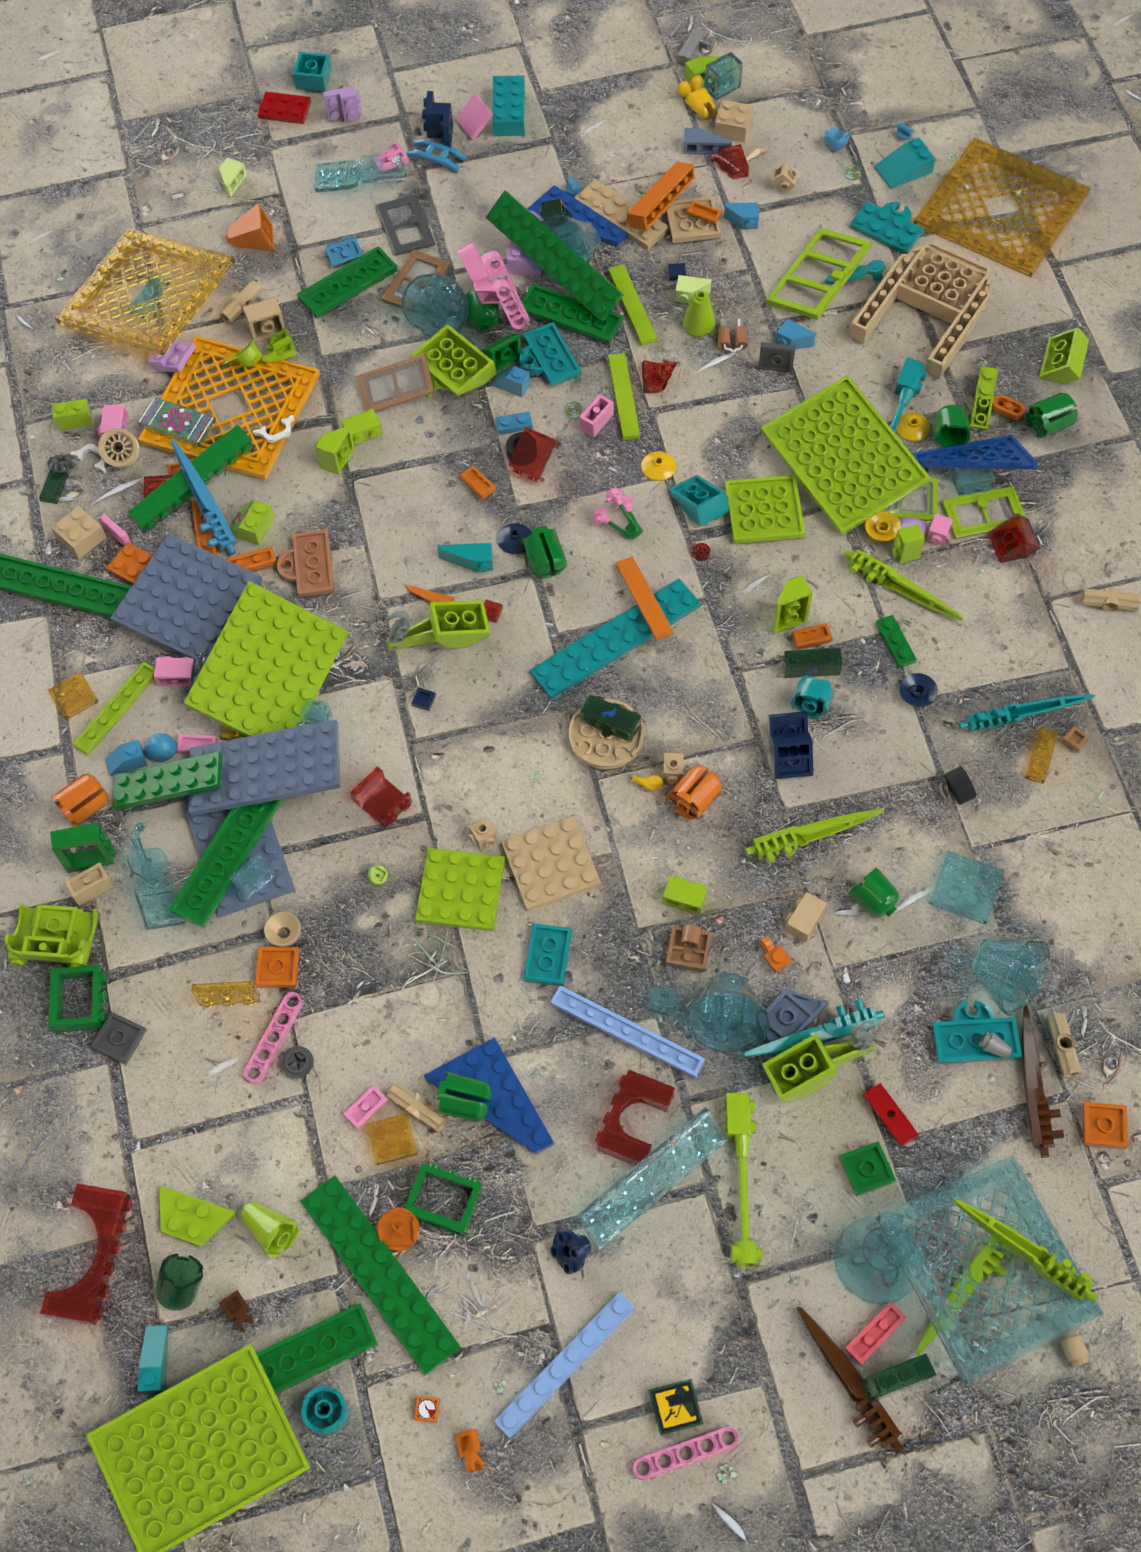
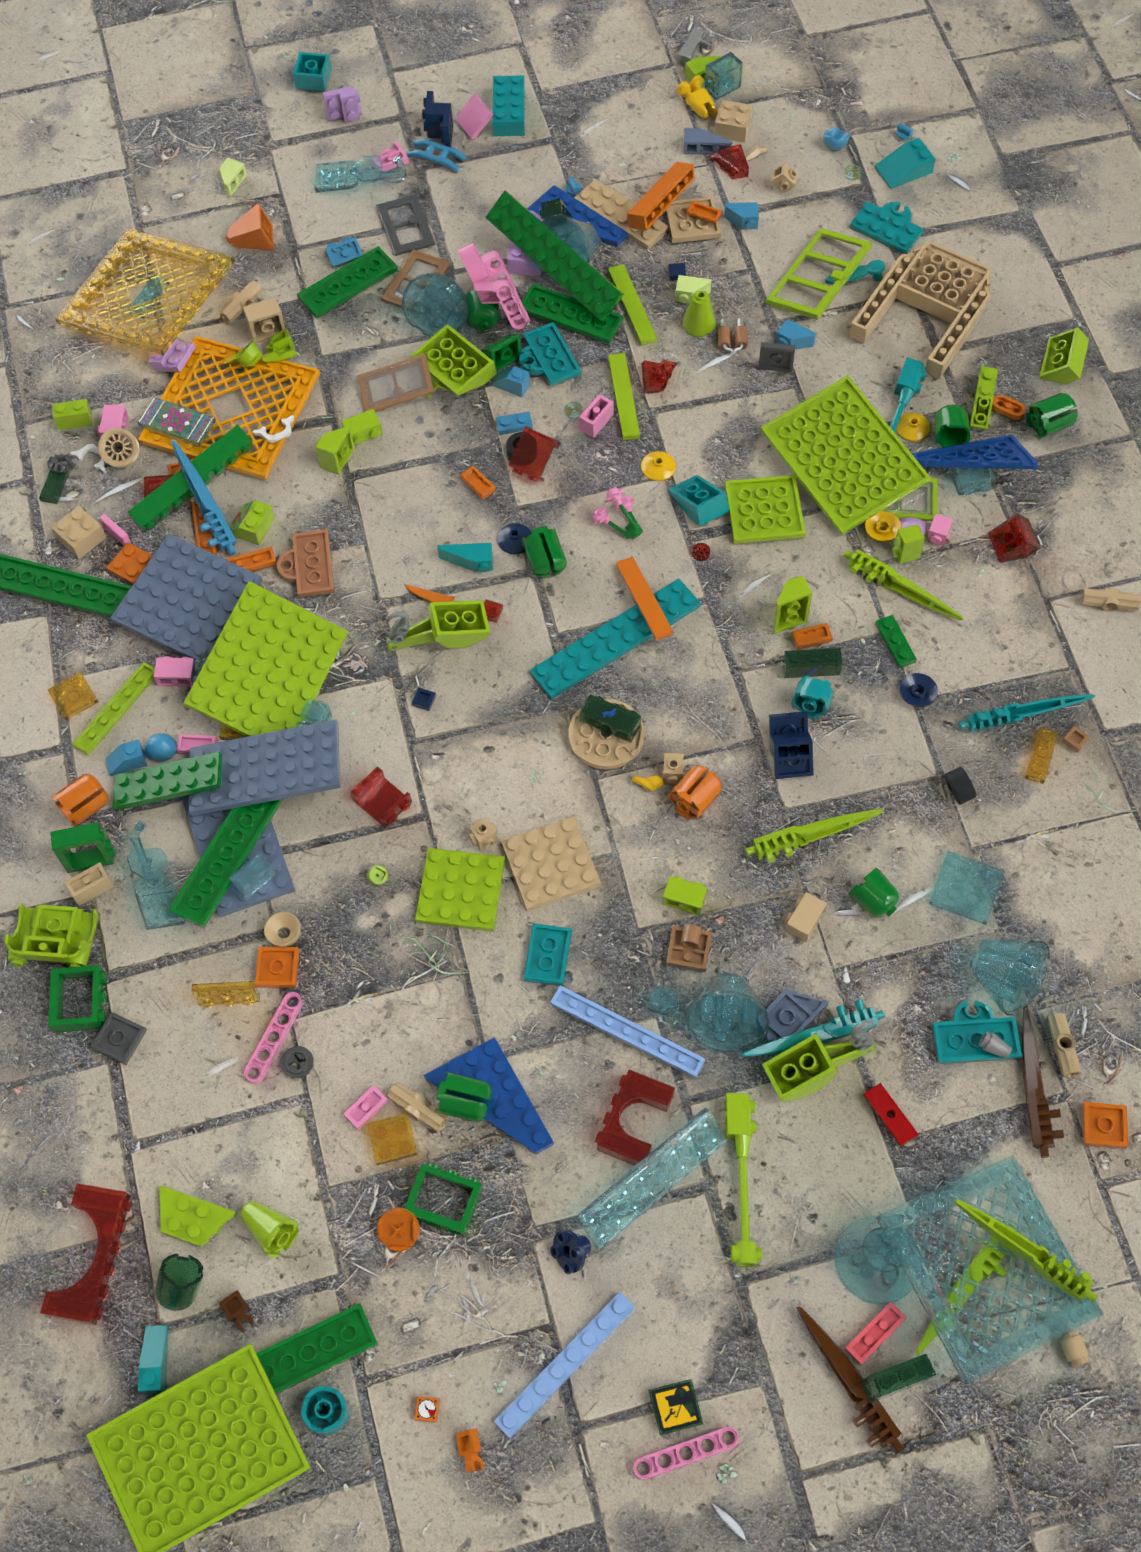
red plate [258,91,312,124] -> none
green plate [300,1175,461,1376] -> none
orange plate [760,936,792,974] -> none
green plate [839,1141,896,1197] -> none
clear yellow plate [914,137,1091,278] -> none
lime door [942,486,1028,539] -> none

